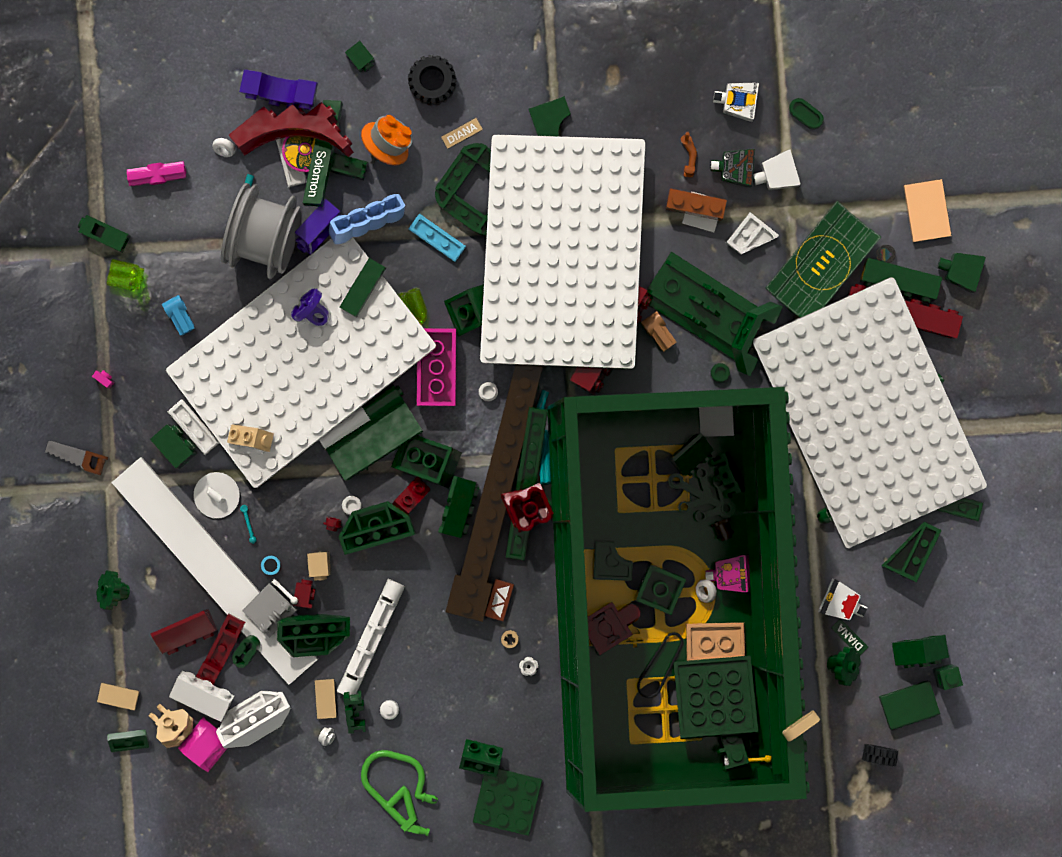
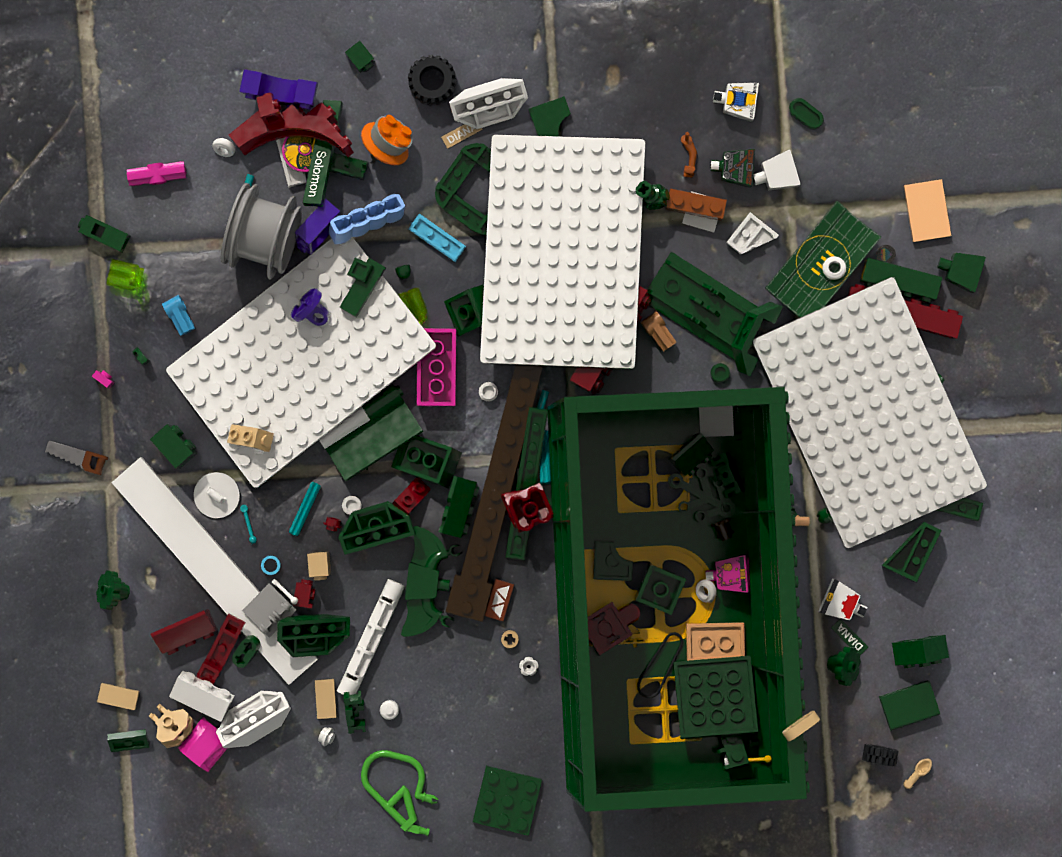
white tile [167,399,220,455] -> none
dark green brick [459,739,503,777] -> none
dark green brick [933,664,963,690] -> none
none -> dark green tile [132,347,150,365]
none -> dark red brick [256,93,284,126]
none -> teal axle [289,482,321,536]
none -> dark green tile [347,258,373,283]
none -> dark green hinge [395,264,411,279]
none -> dark green torso [401,526,462,637]
none -> white wedge [449,78,528,129]
none -> dark green connector [636,181,670,210]
none -> light nougat arm [791,506,810,526]
none -> white piece [822,256,846,280]
none -> tan piece [903,758,932,789]

